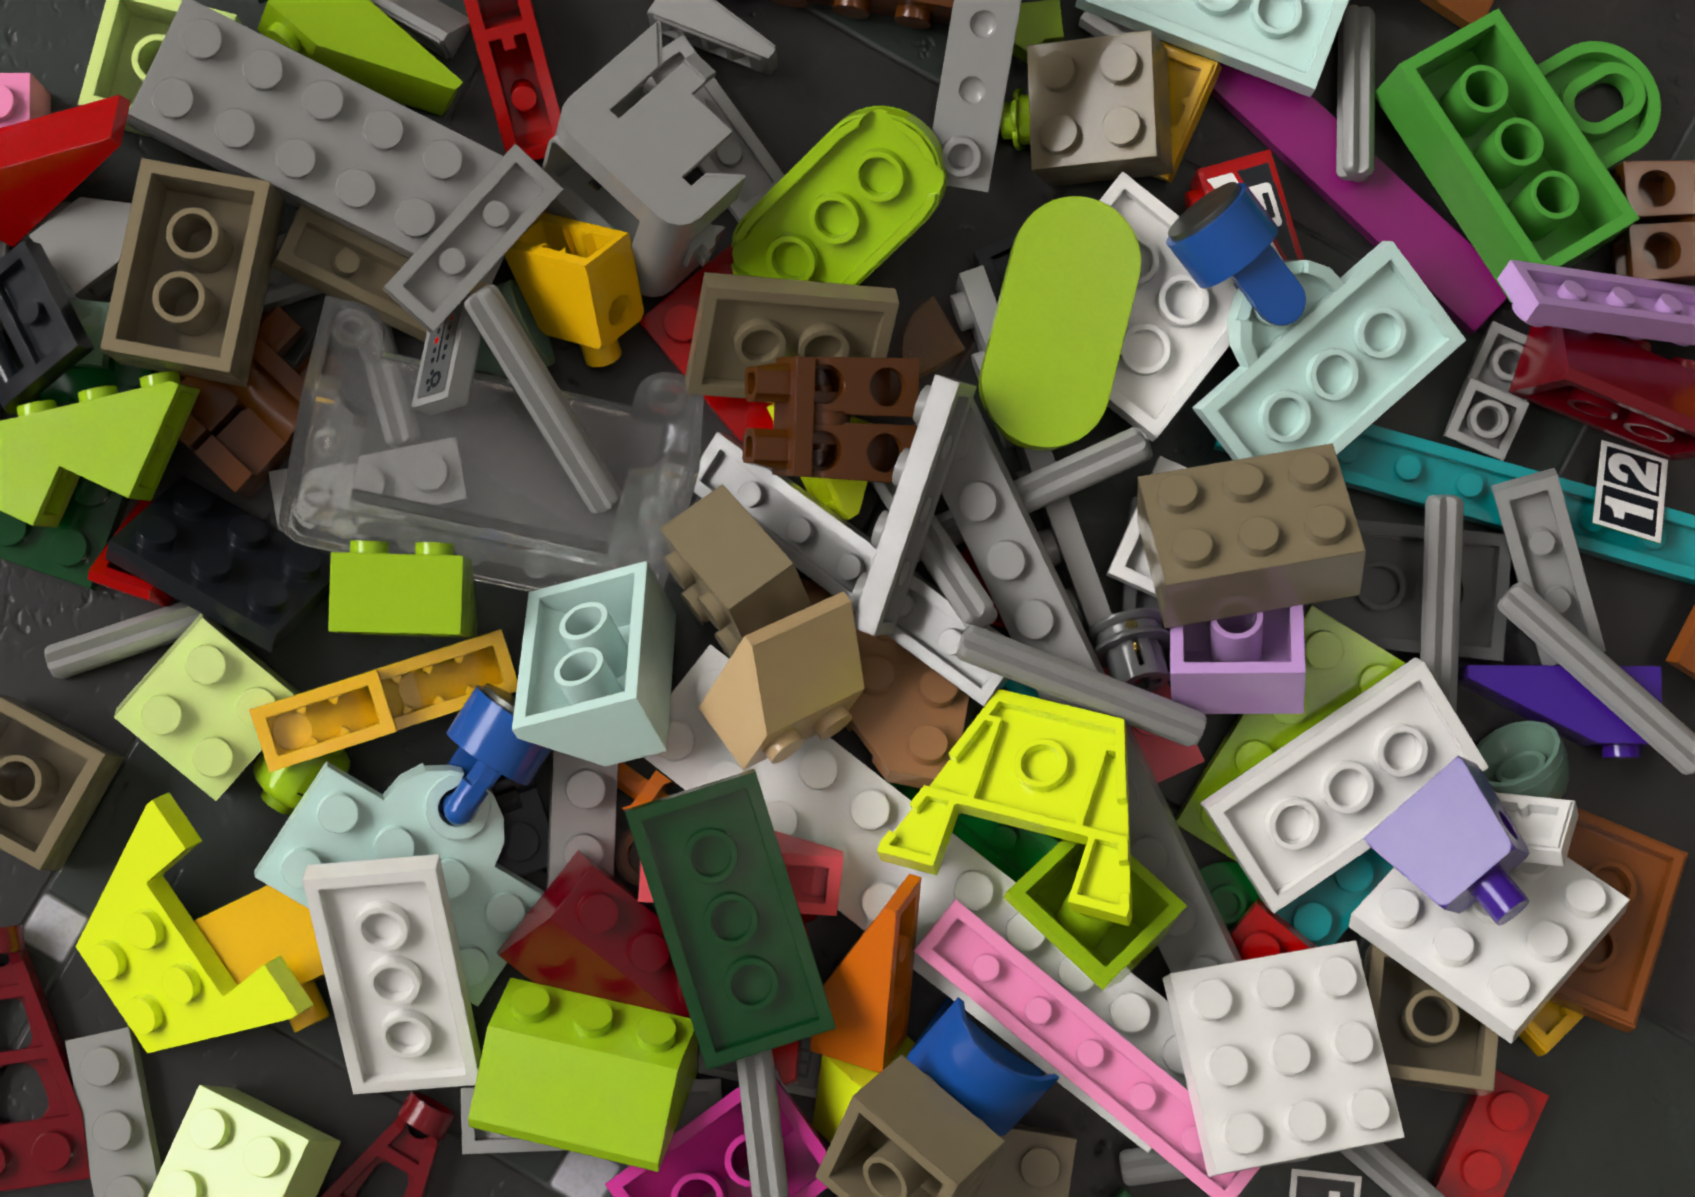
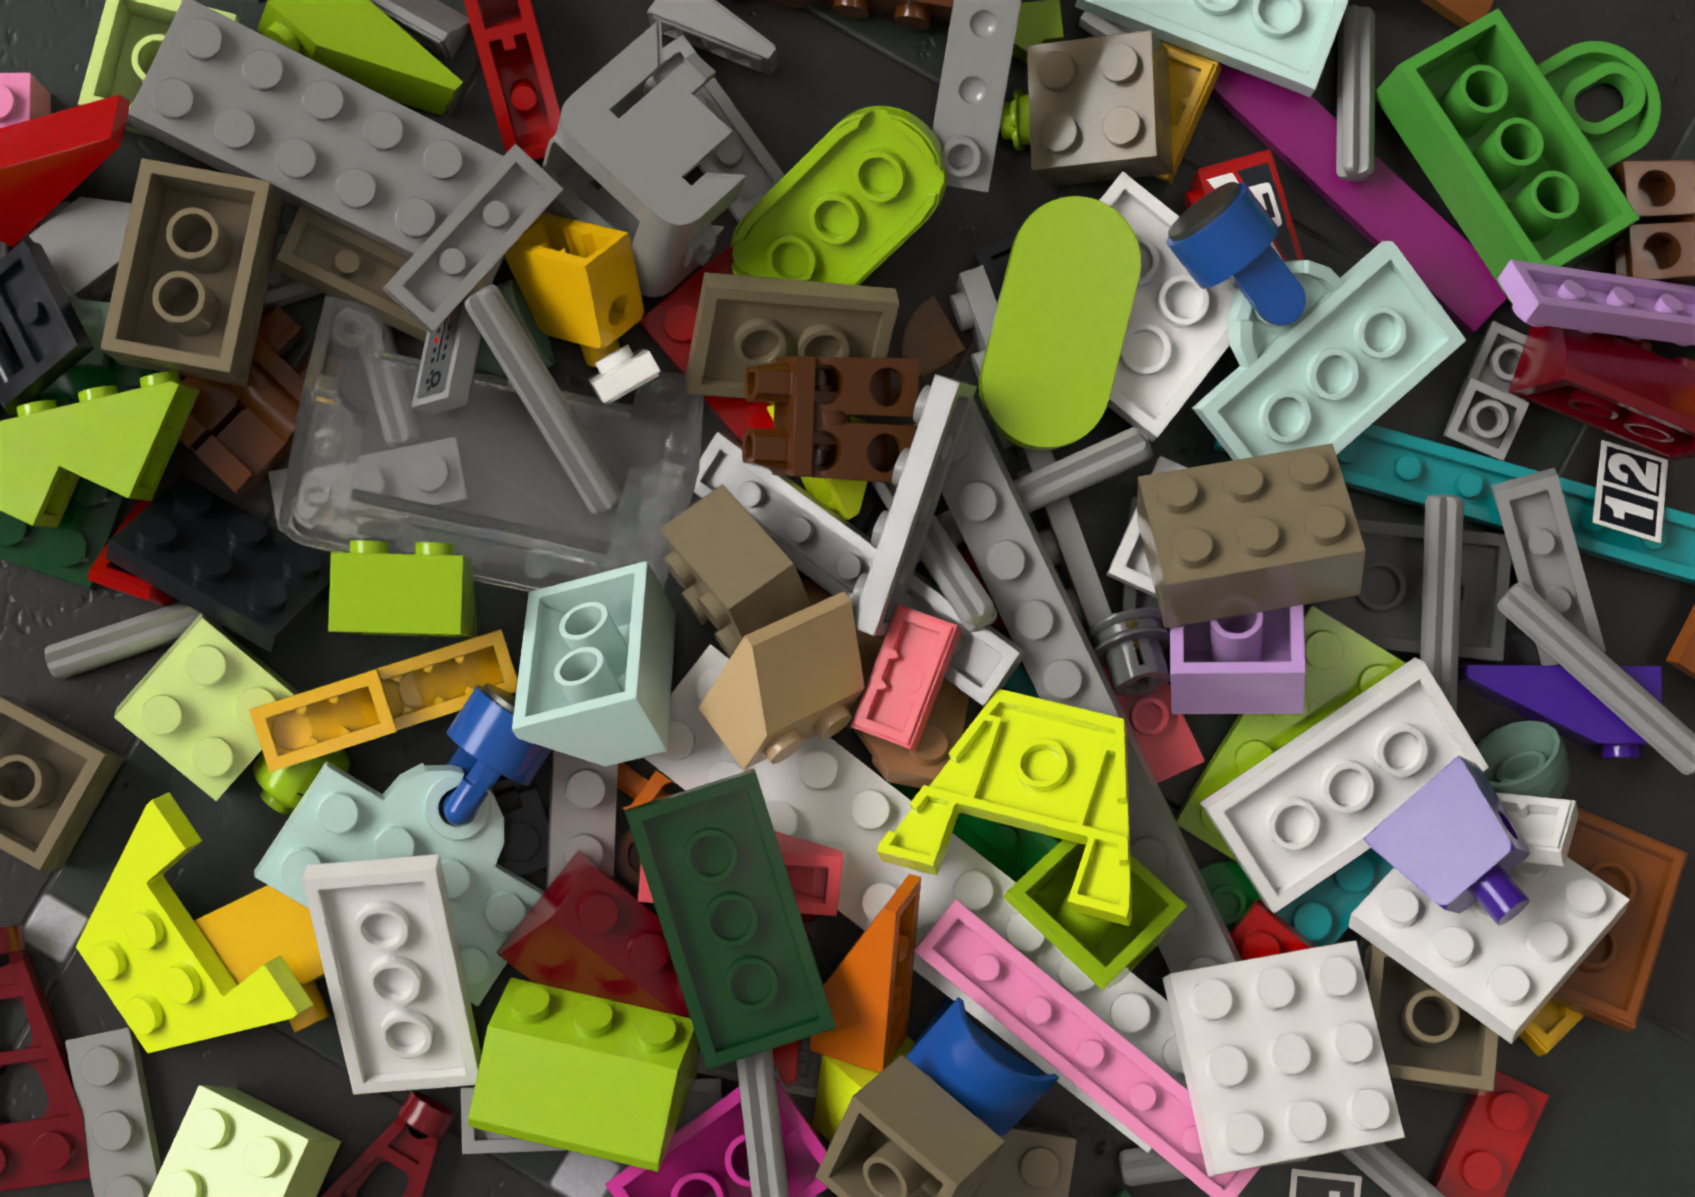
light grey axle [956,625,1207,746] -> none
none -> white plate [587,345,660,404]
none -> coral plate [851,604,962,752]

